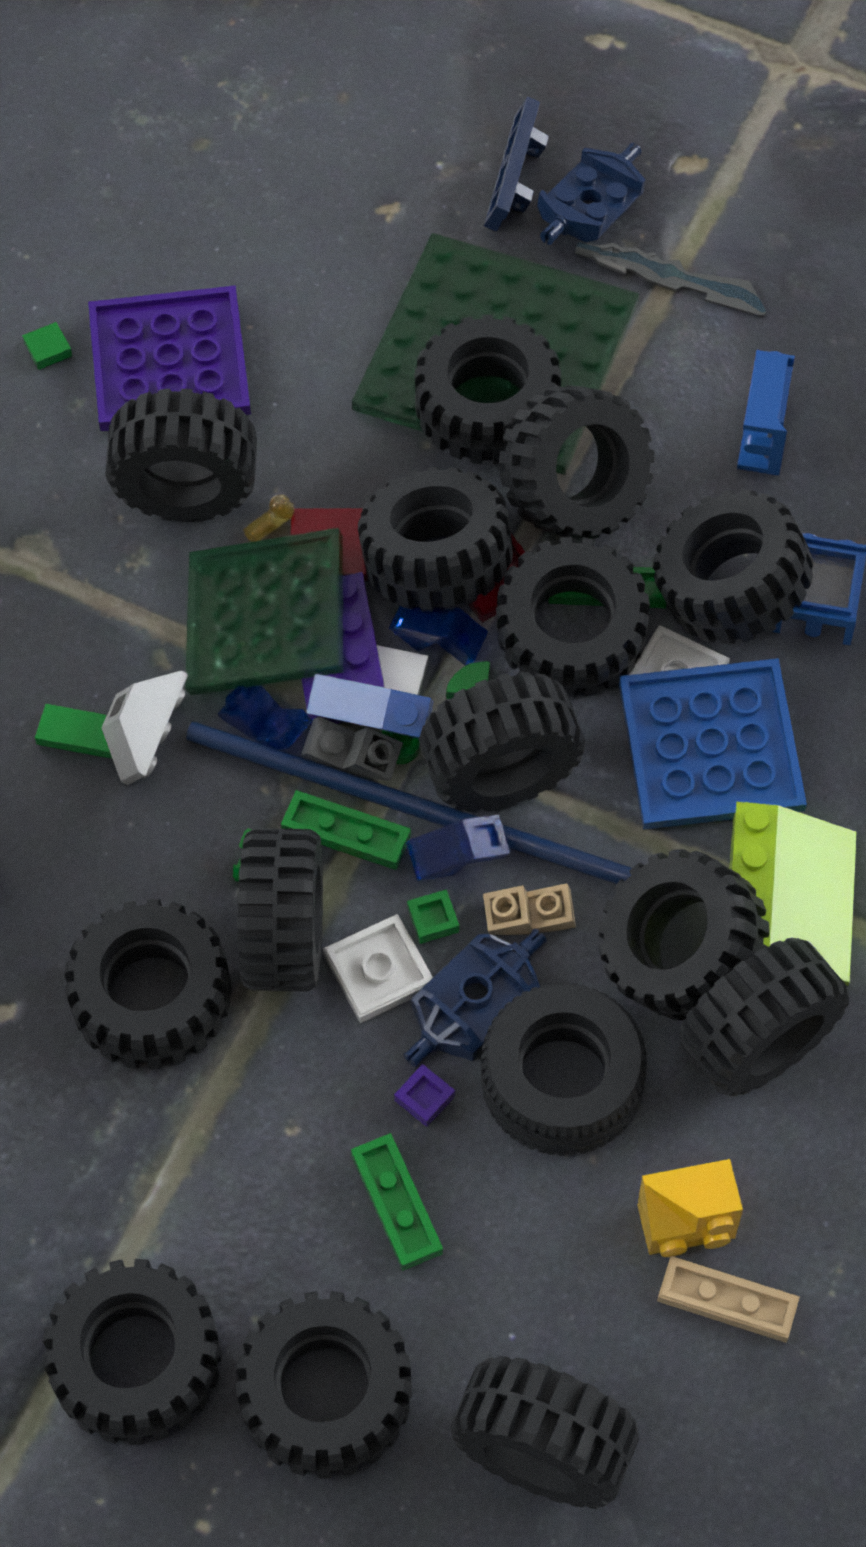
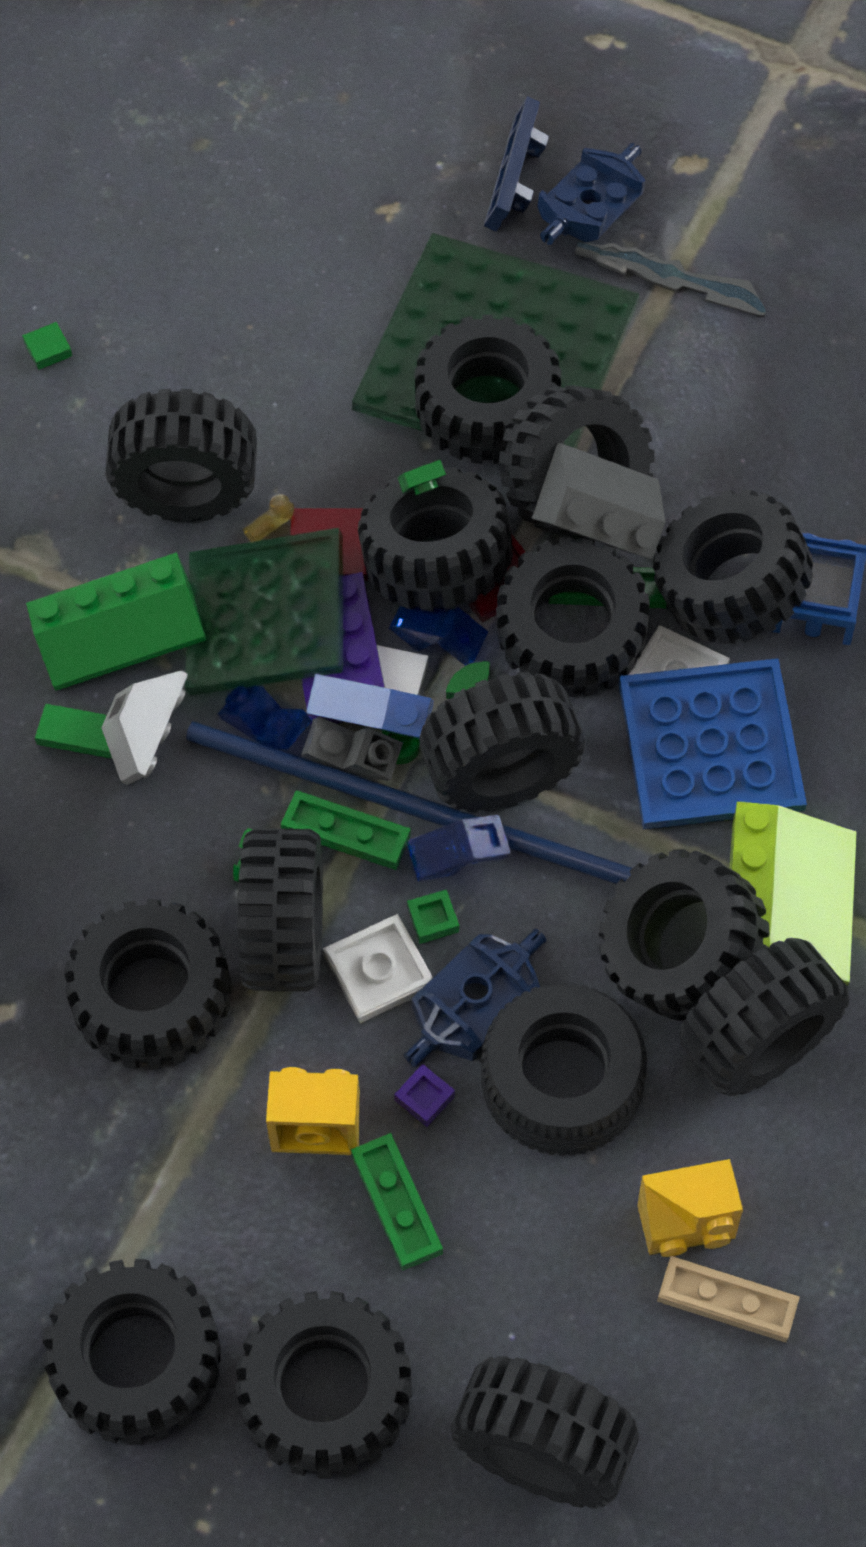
dark purple plate [88,285,251,431] -> none
tan slope [483,883,576,935] -> none
blue window [737,350,795,475] -> none
none -> green slope [26,552,206,691]
none -> yellow slope [266,1067,360,1155]
none -> green plate [397,460,446,496]
none -> dark grey slope [532,443,665,560]

